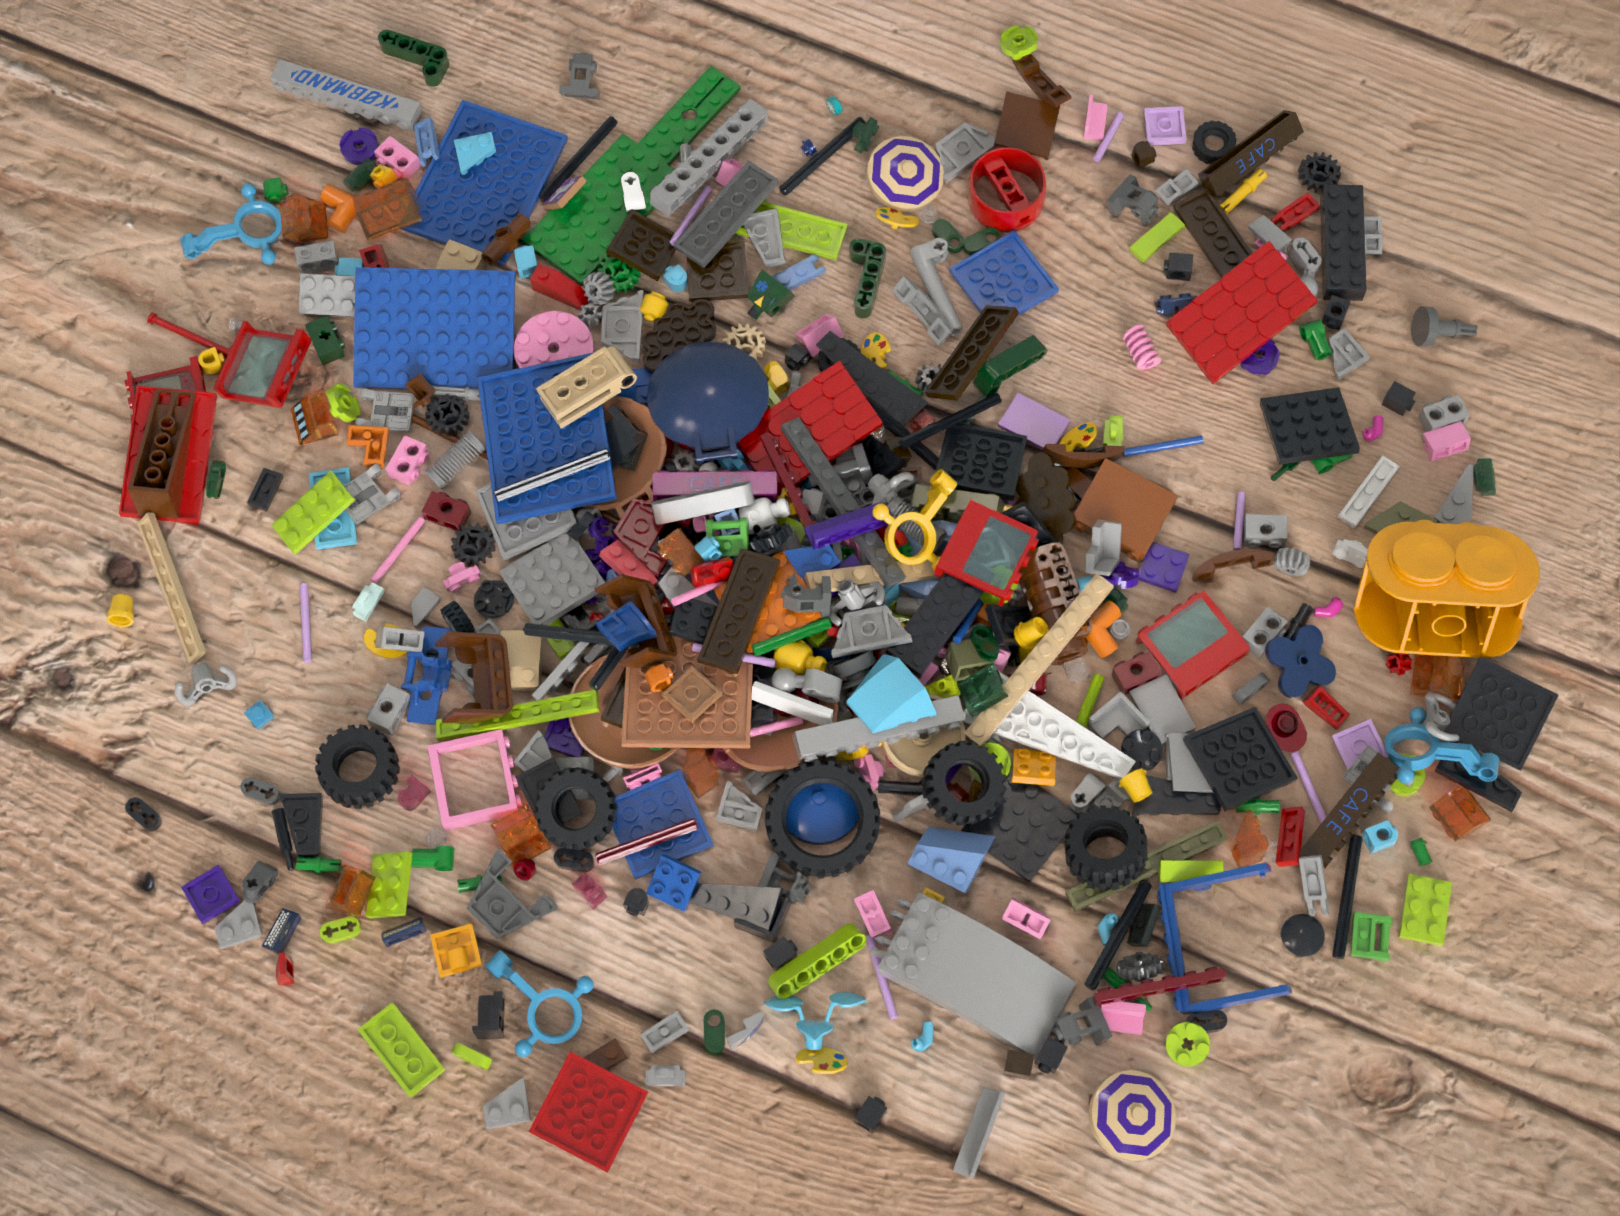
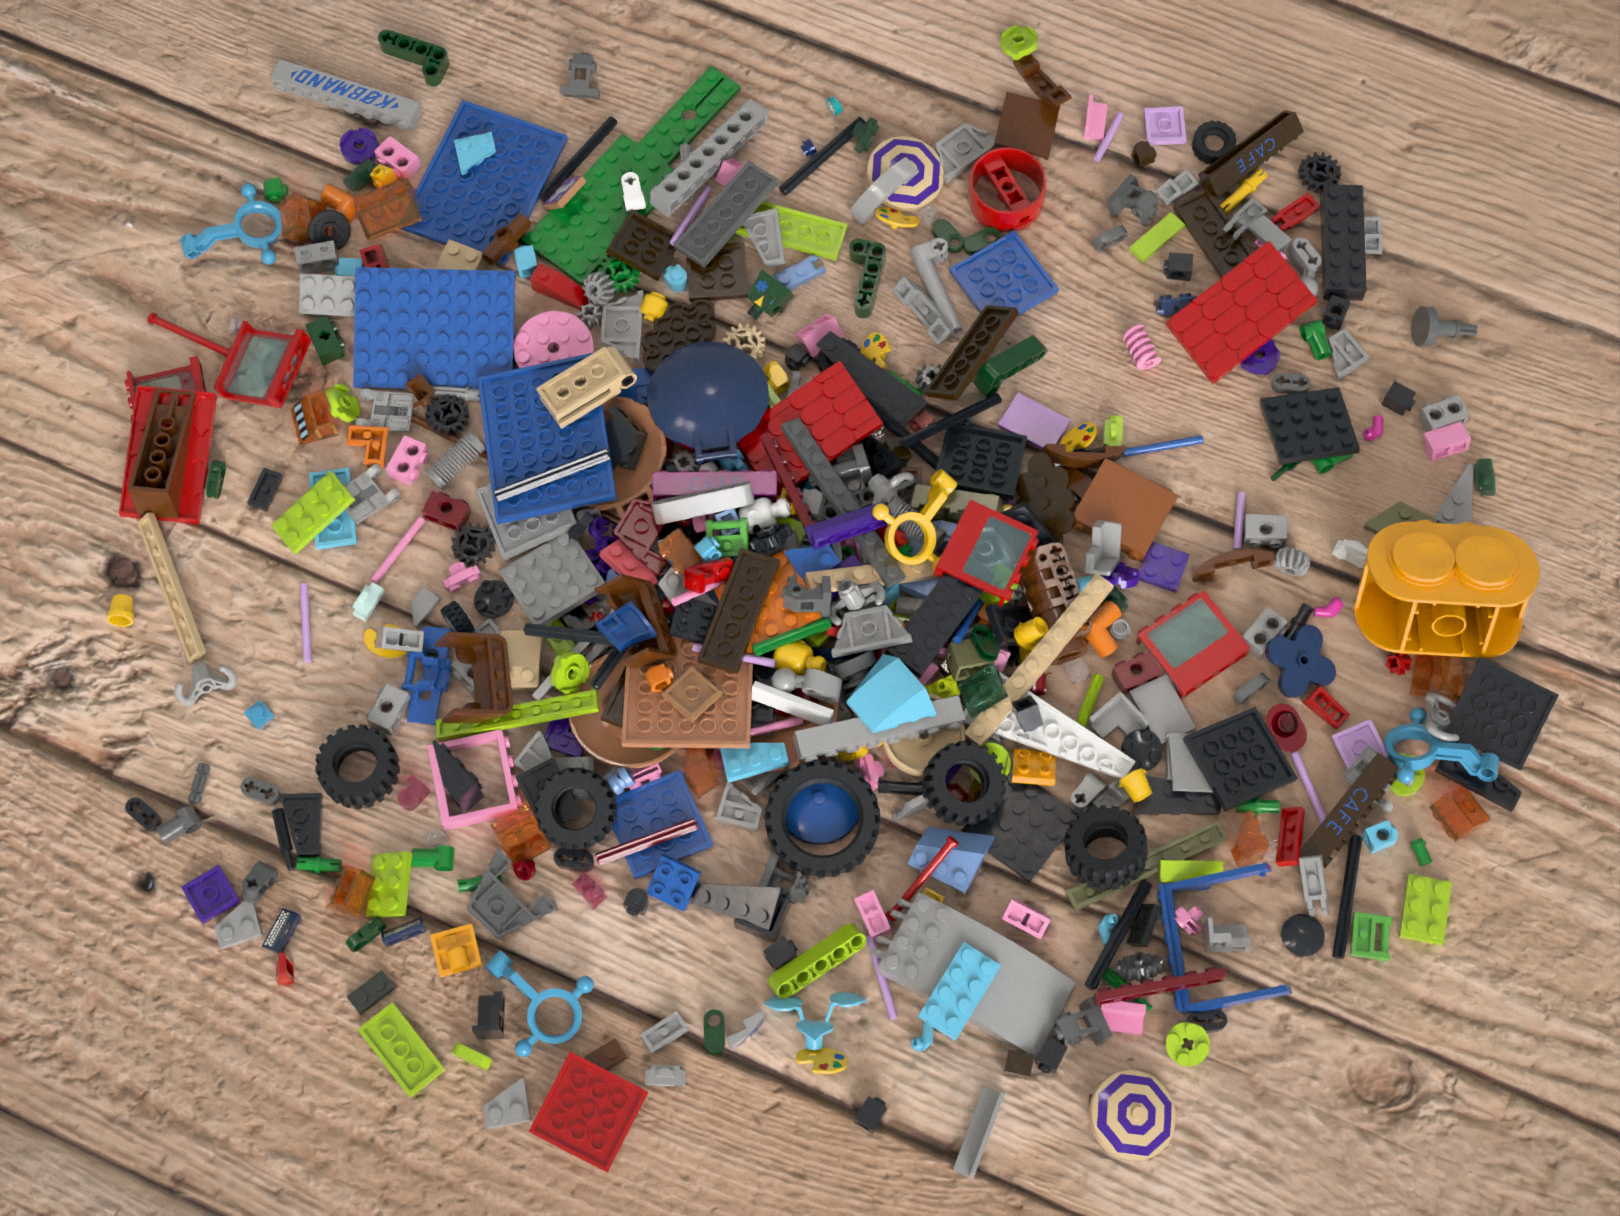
yellow plate [198,347,225,374] -> none
lime beam [319,916,361,944] -> none
medium blue hinge [414,117,440,167] -> none
white tile [1337,455,1400,529] -> none
none -> dark grey piece [156,806,202,845]
none -> dark grey axle [188,763,210,804]
none -> black wheel [308,210,351,250]
none -> dark green piece [346,917,386,952]
none -> pearl dark grey plate [347,970,396,1015]
none -> black slope [433,740,484,813]
none -> lime plate [551,651,590,694]
none -> medium blue wheel [606,766,636,795]
none -> red plate [684,567,705,594]
none -> medium azure wing [720,743,790,782]
none -> light grey slope [850,157,919,225]
none -> red bar [885,836,959,922]
none -> medium azure plate [917,942,1001,1041]
none -> brick [1011,695,1044,733]
none -> dark grey beam [1091,225,1128,252]
none -> bright pink piece [1174,906,1204,936]
none -> light grey panel [1202,916,1251,952]
none -> light grey hinge [1223,198,1268,240]
none -> dark grey beam [1271,372,1311,394]

